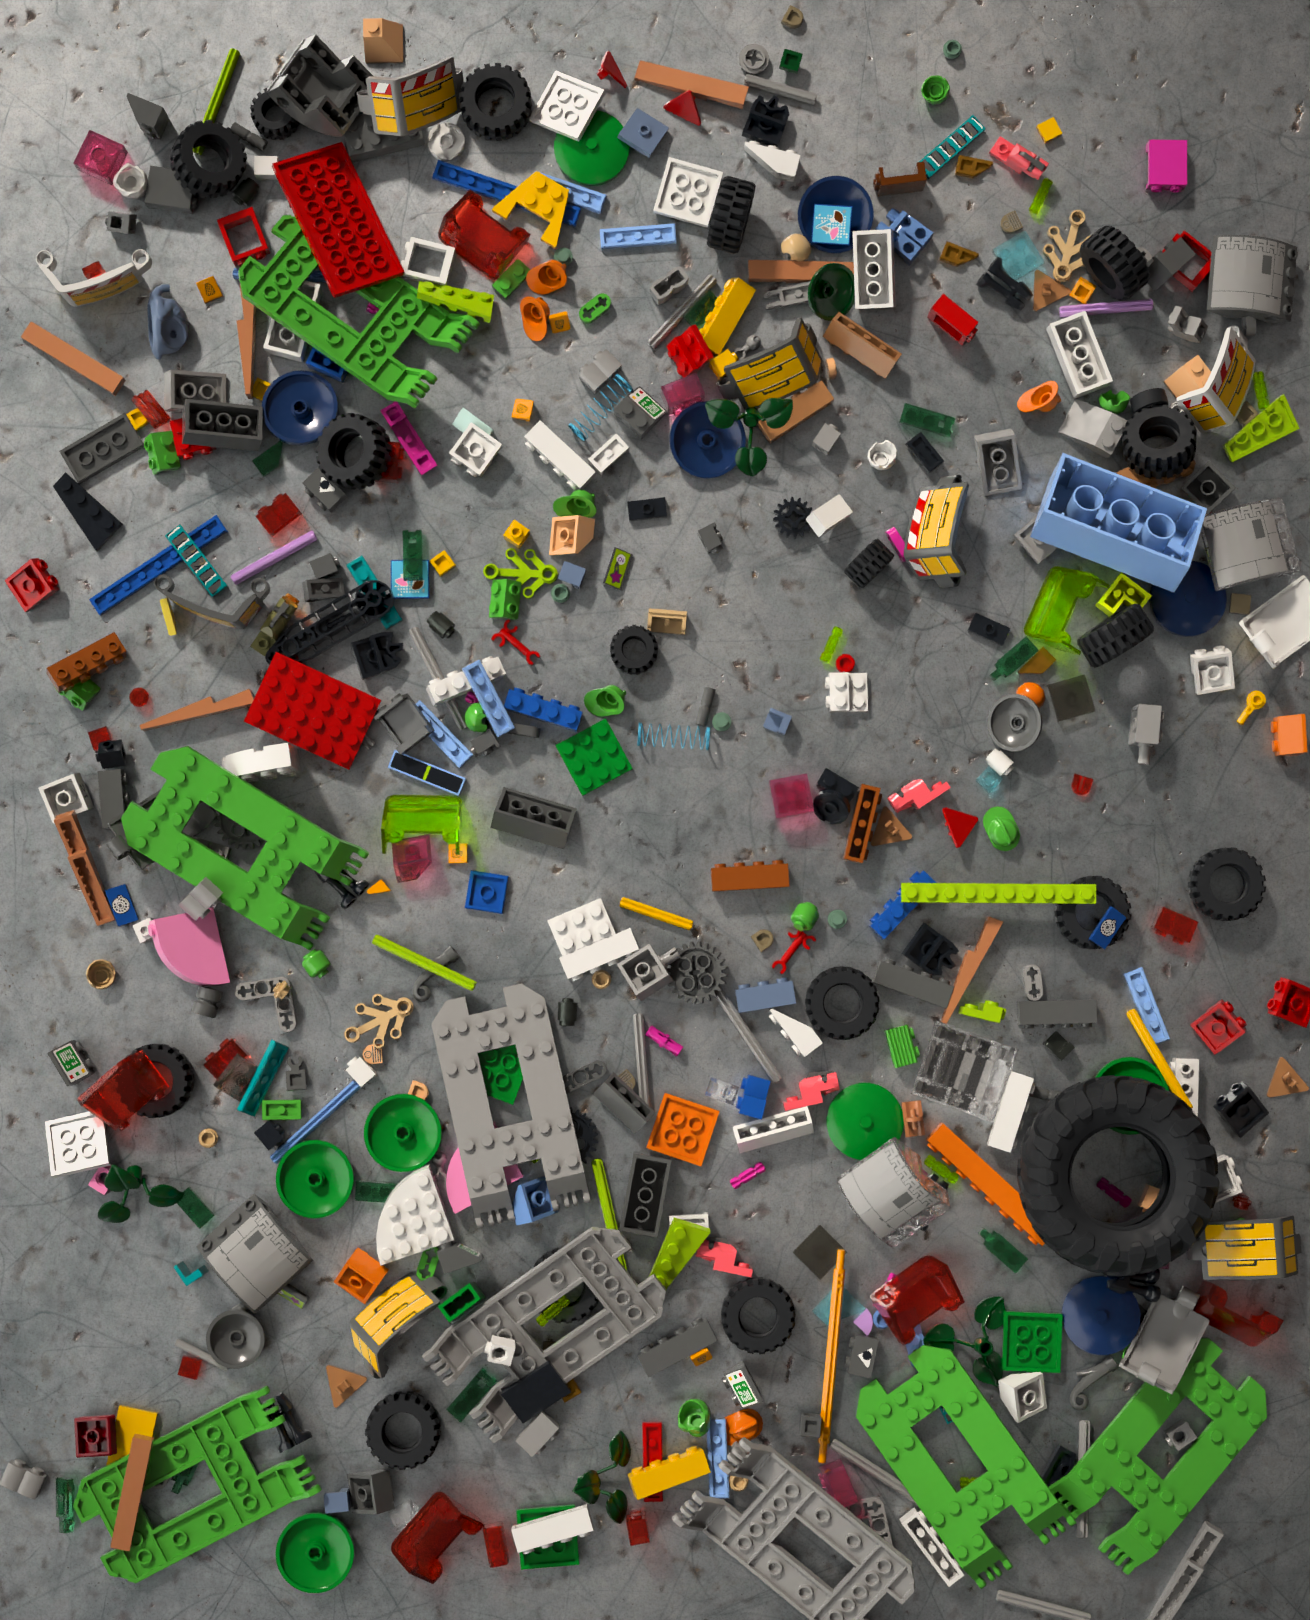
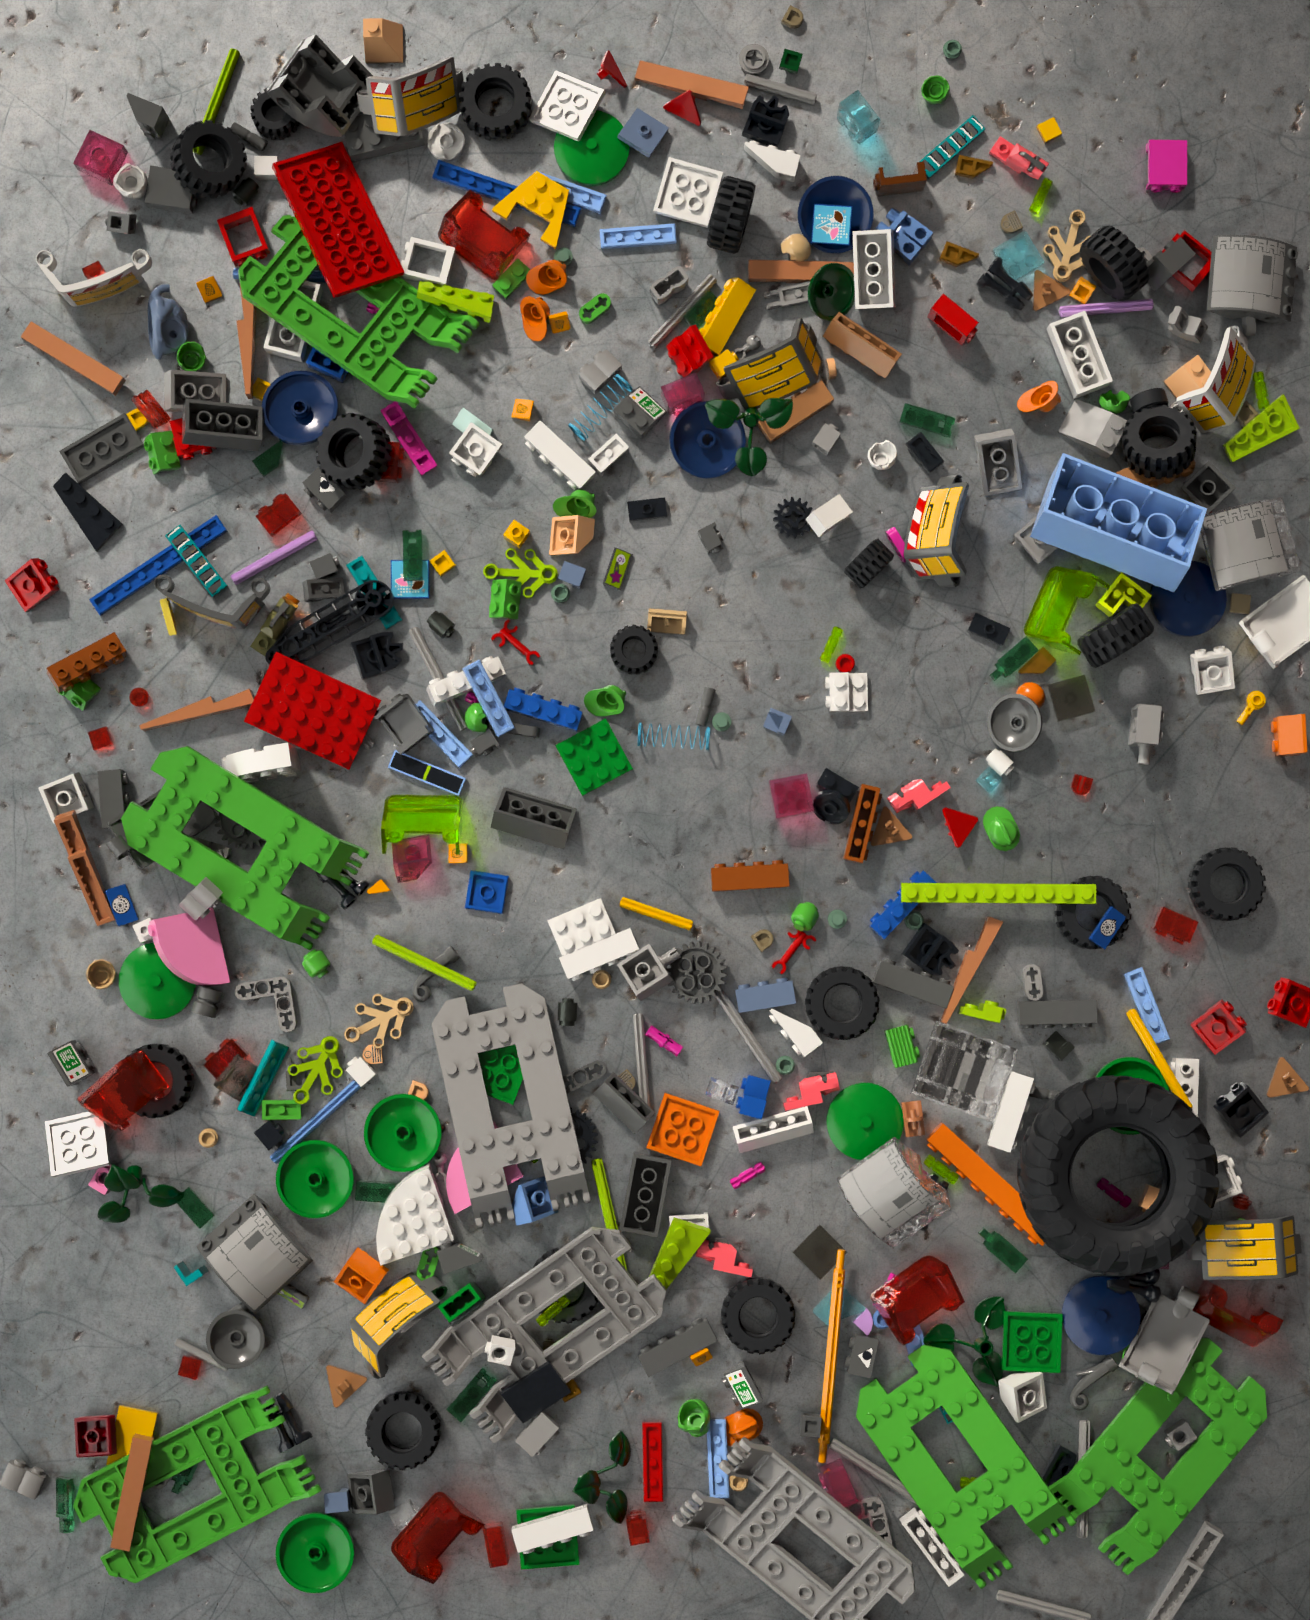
black brick [95,739,126,769] -> none
tan plate [273,980,290,1000] -> none
yellow brick [627,1446,711,1500] -> none
none -> green dish [119,943,197,1019]
none -> bright green hair [177,342,206,372]
none -> lime plant [287,1036,343,1104]
none -> sand green plate [776,1056,795,1075]
none -> clear light blue brick [837,90,880,145]
none -> sand green plate [904,911,924,930]

